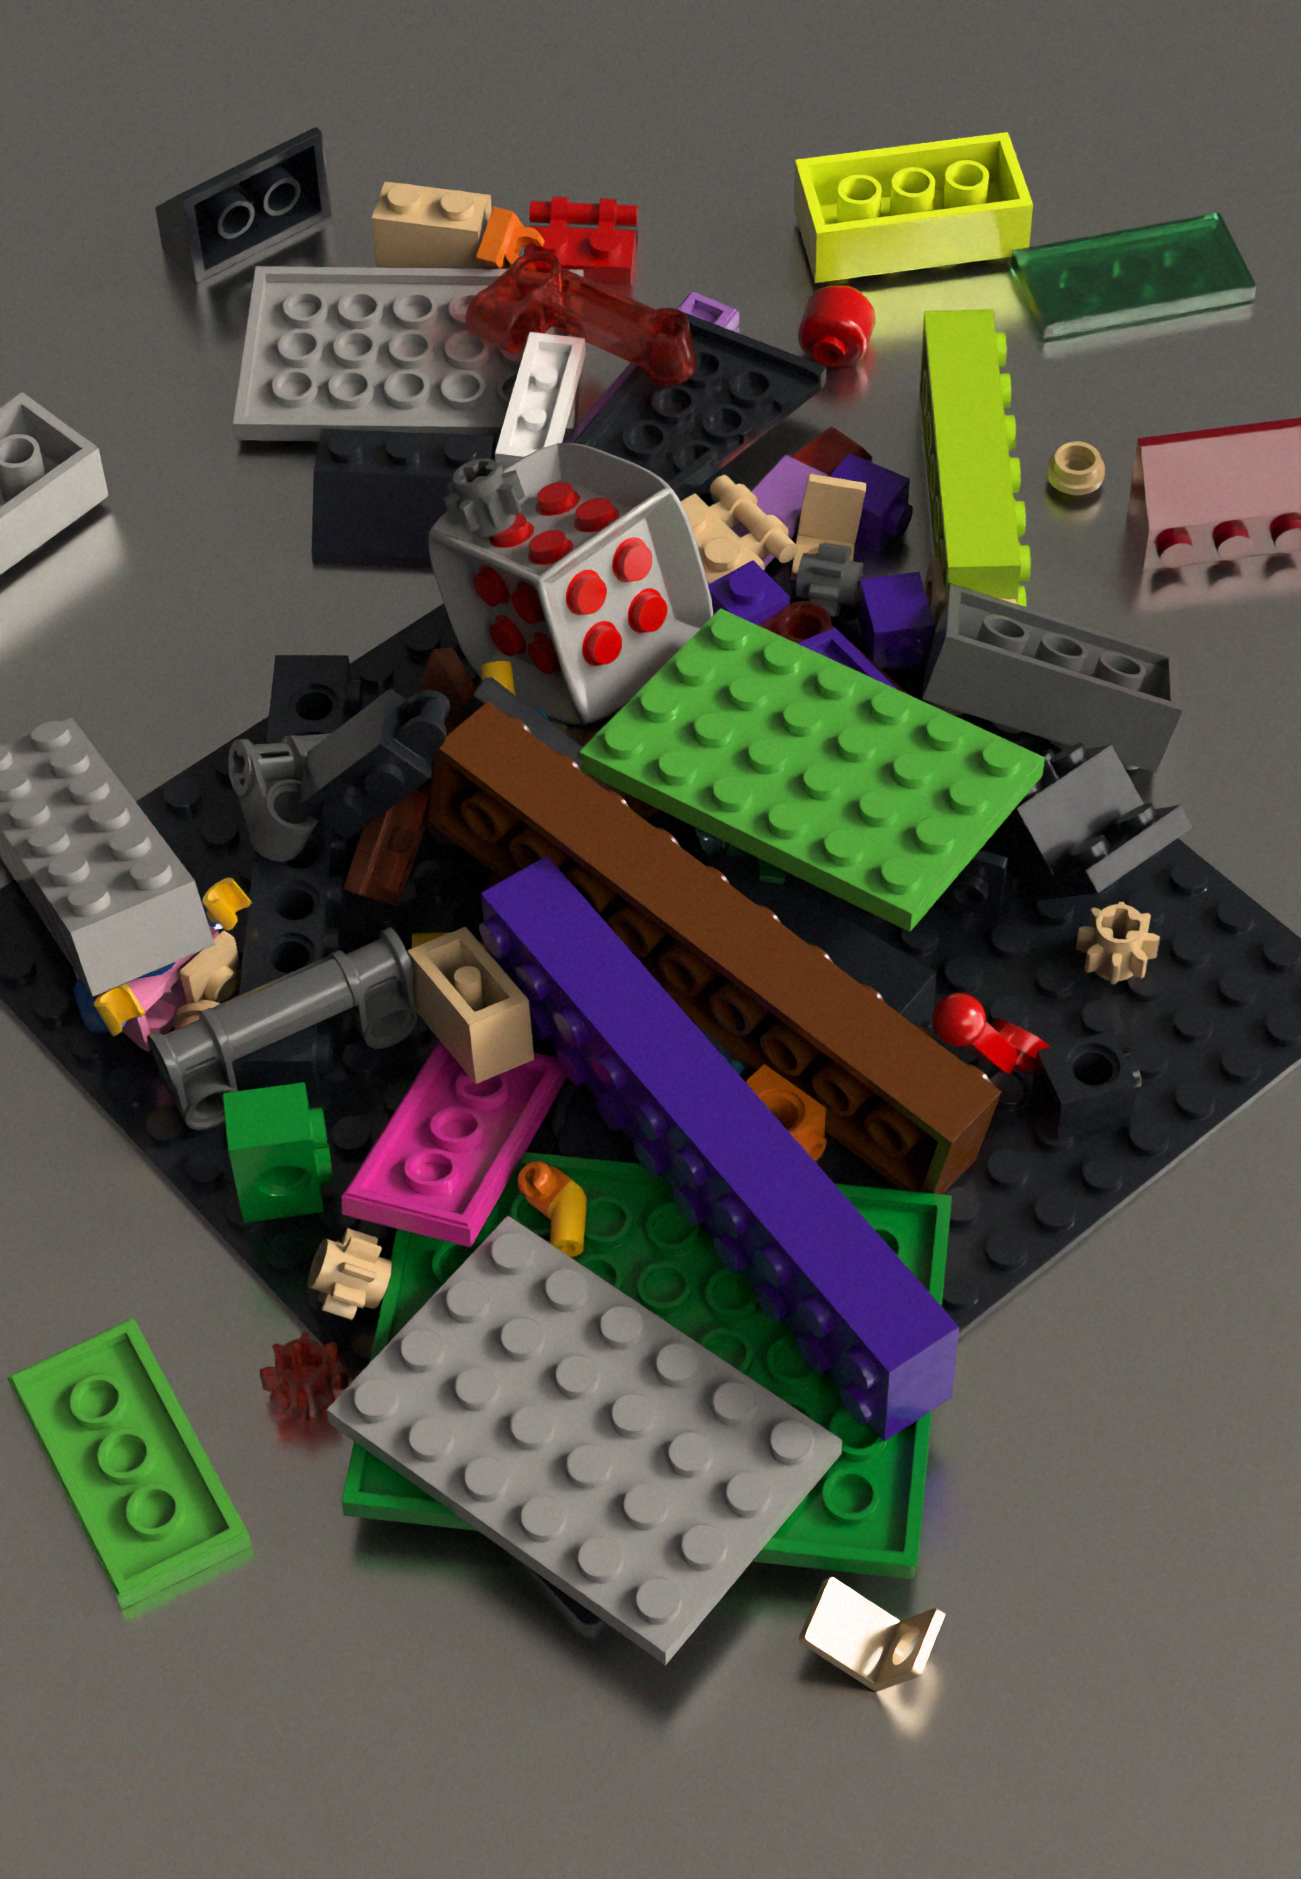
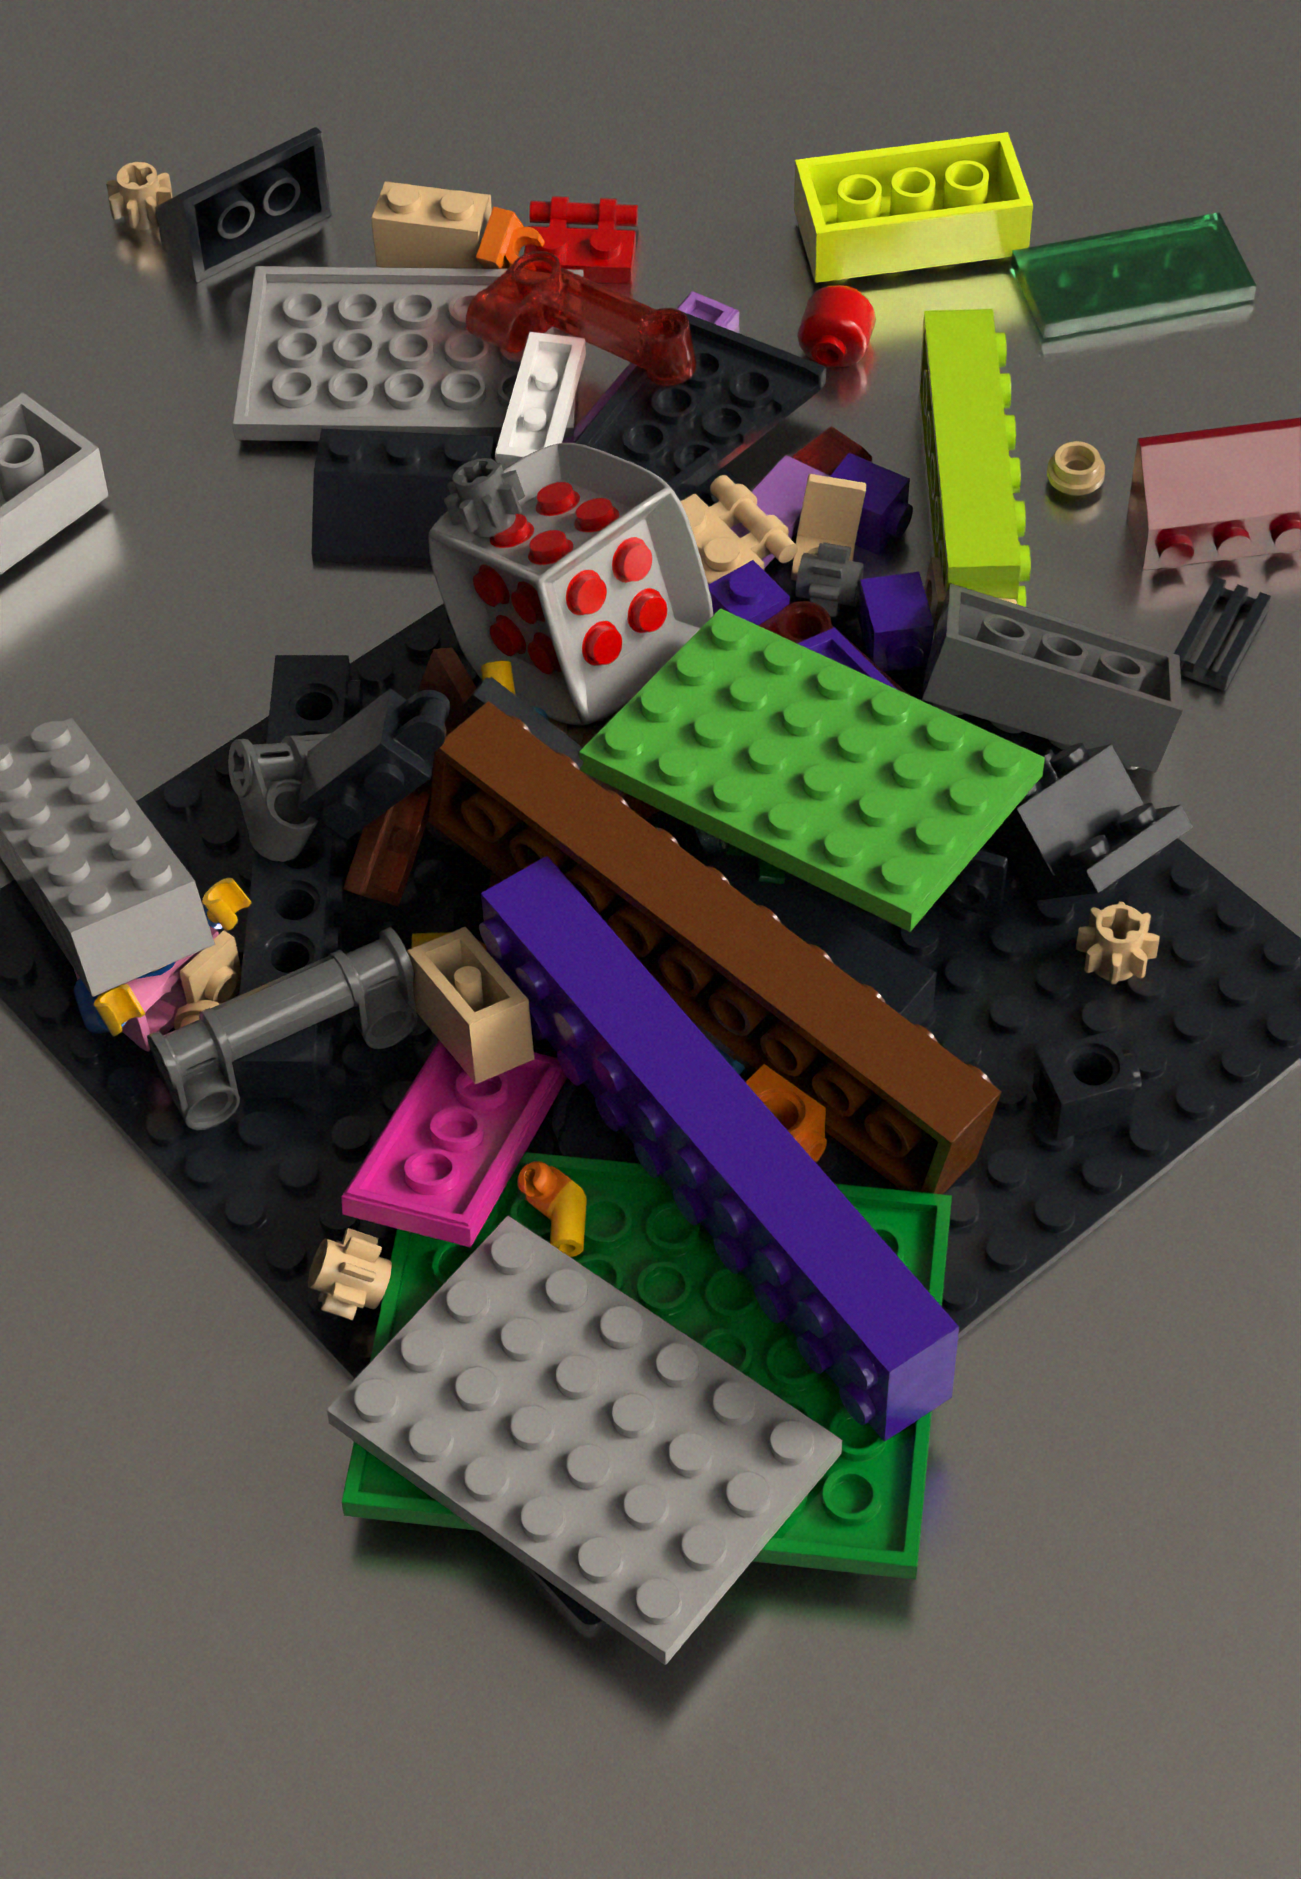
bright green tile [7,1318,252,1610] -> none
green brick [223,1082,334,1223] -> none
clear red gear [259,1332,349,1425] -> none
bracket [798,1577,945,1692] -> none
red piece [932,993,1051,1075] -> none
none -> tan gear [106,162,173,230]
none -> black tile [1174,576,1271,691]

